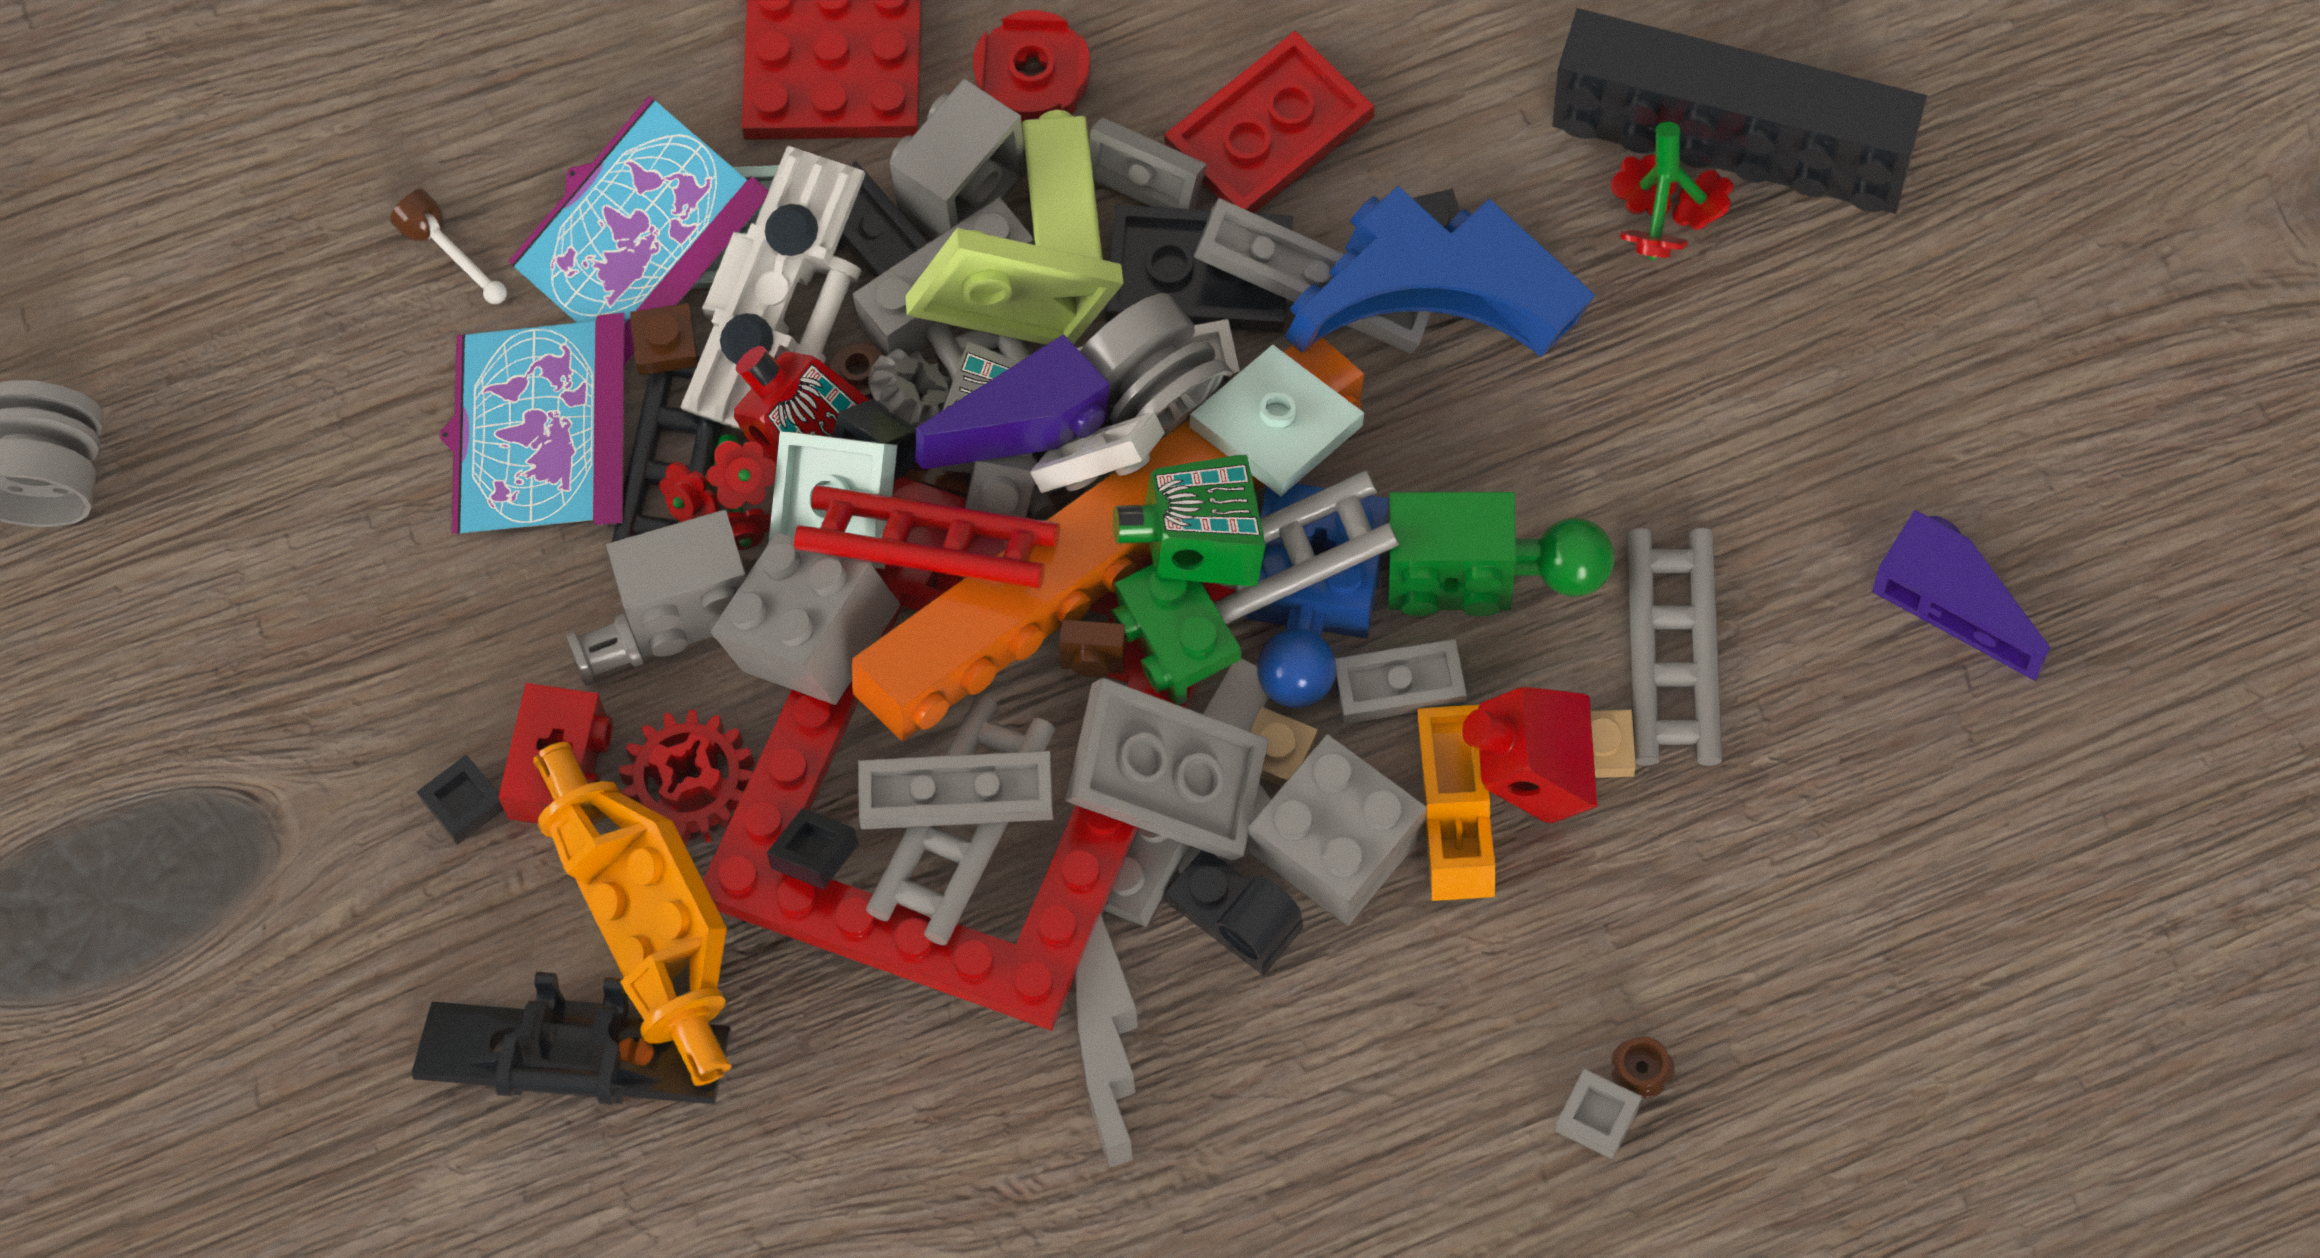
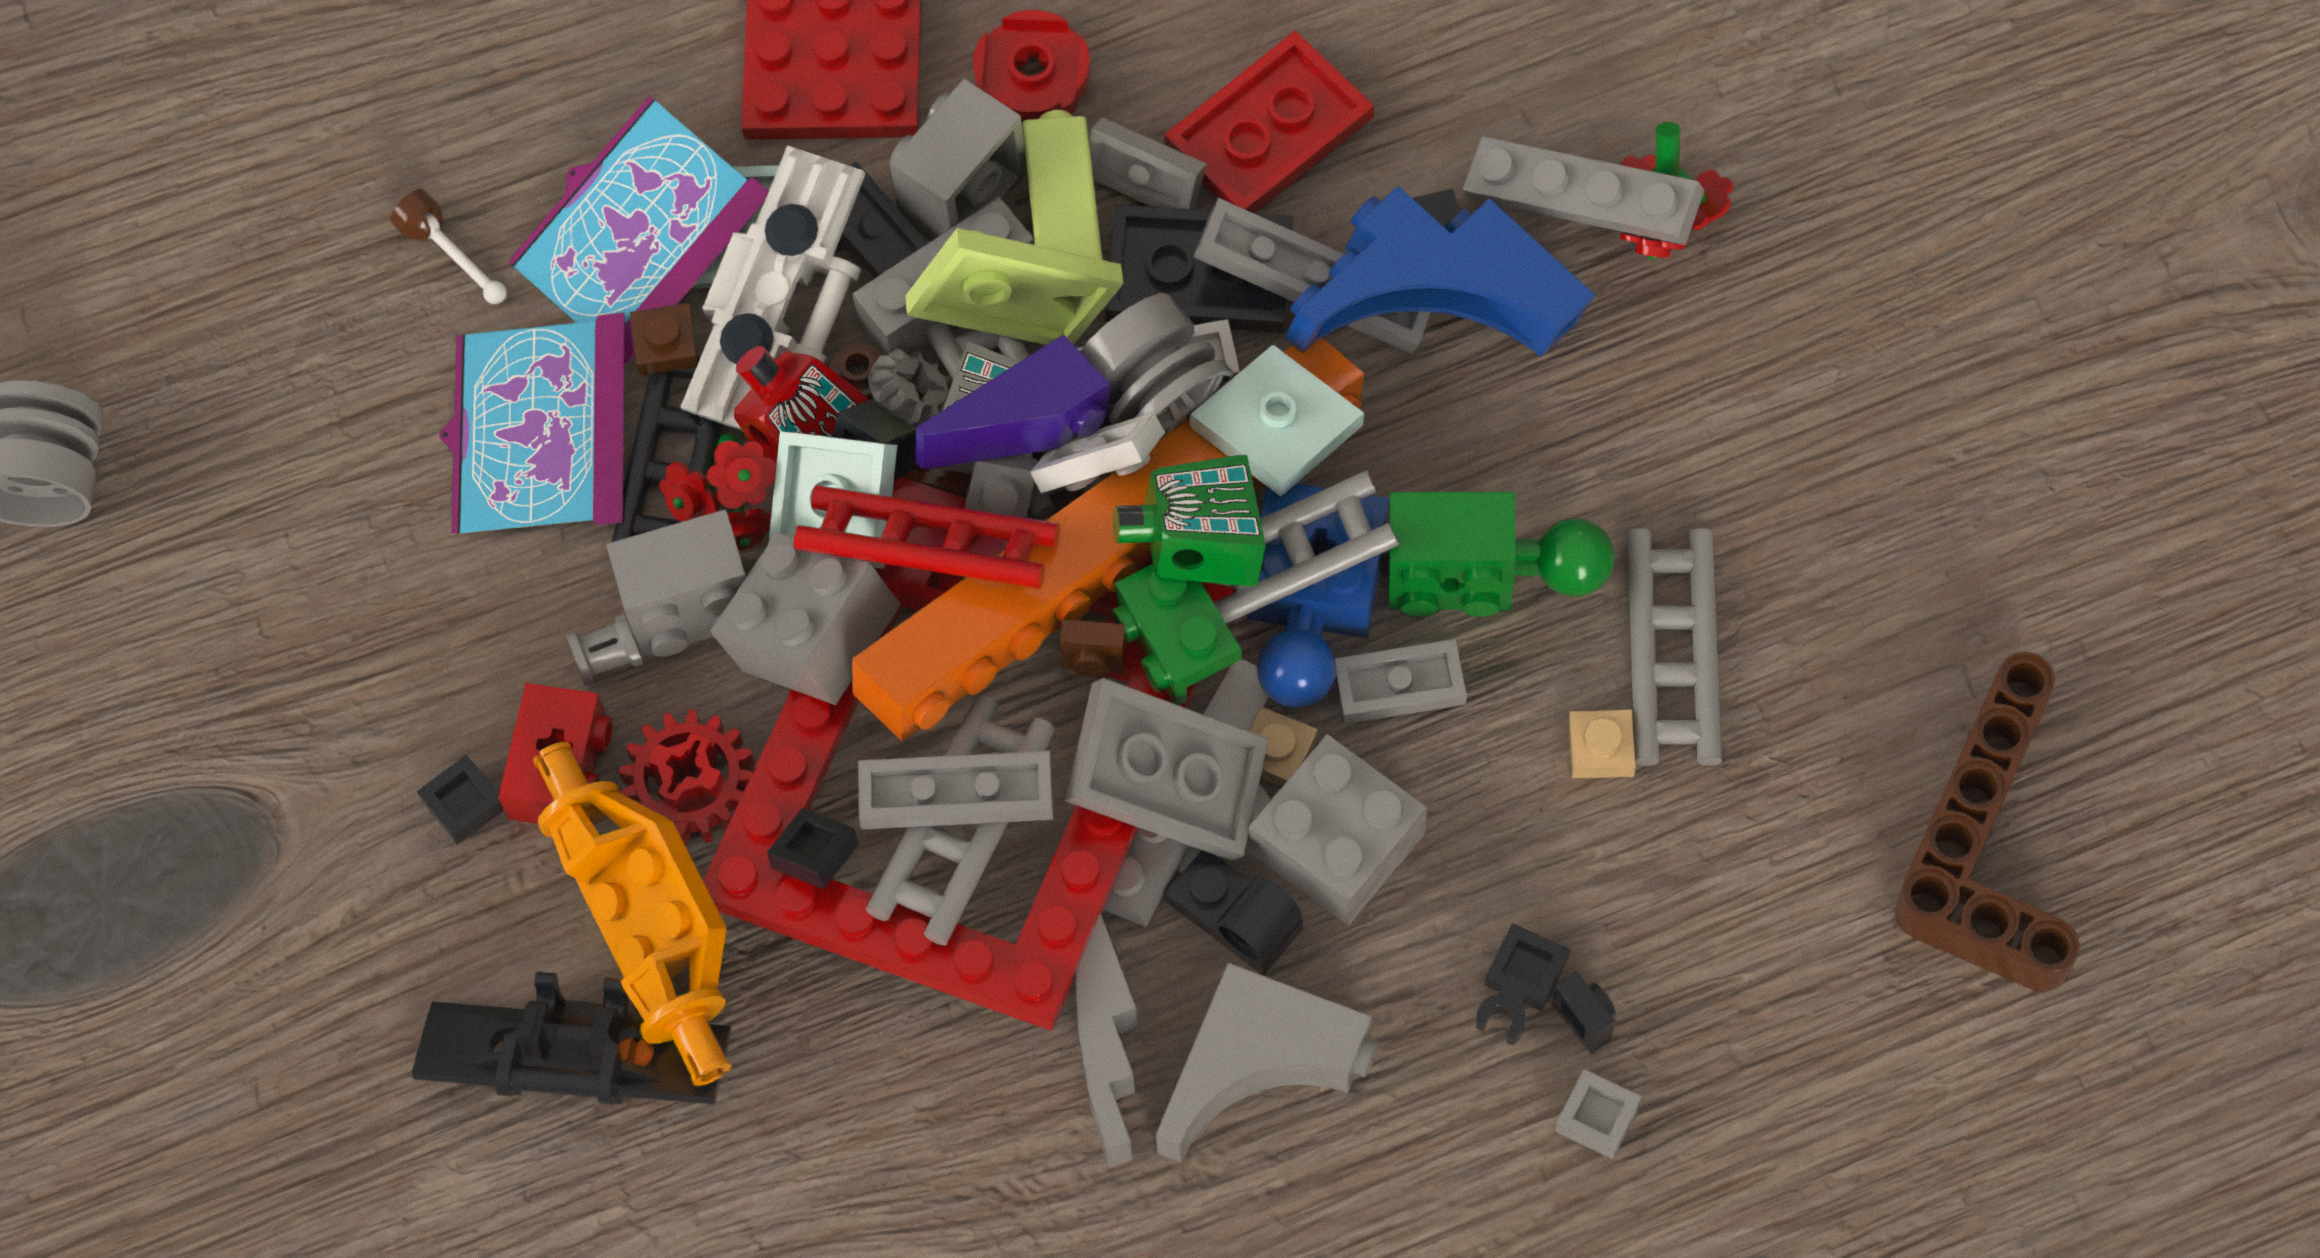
light orange slope [1417,705,1495,901] -> none
red torso [1462,687,1597,824] -> none
black brick [1552,8,1927,214] -> none
reddish brown plate [1611,1037,1675,1099] -> none
dark purple slope [1872,510,2050,681] -> none
none -> light grey arch [1156,963,1379,1163]
none -> light grey plate [1463,136,1705,245]
none -> black plate [1476,923,1570,1045]
none -> black plate [1552,971,1616,1054]
none -> reddish brown beam [1894,652,2080,992]

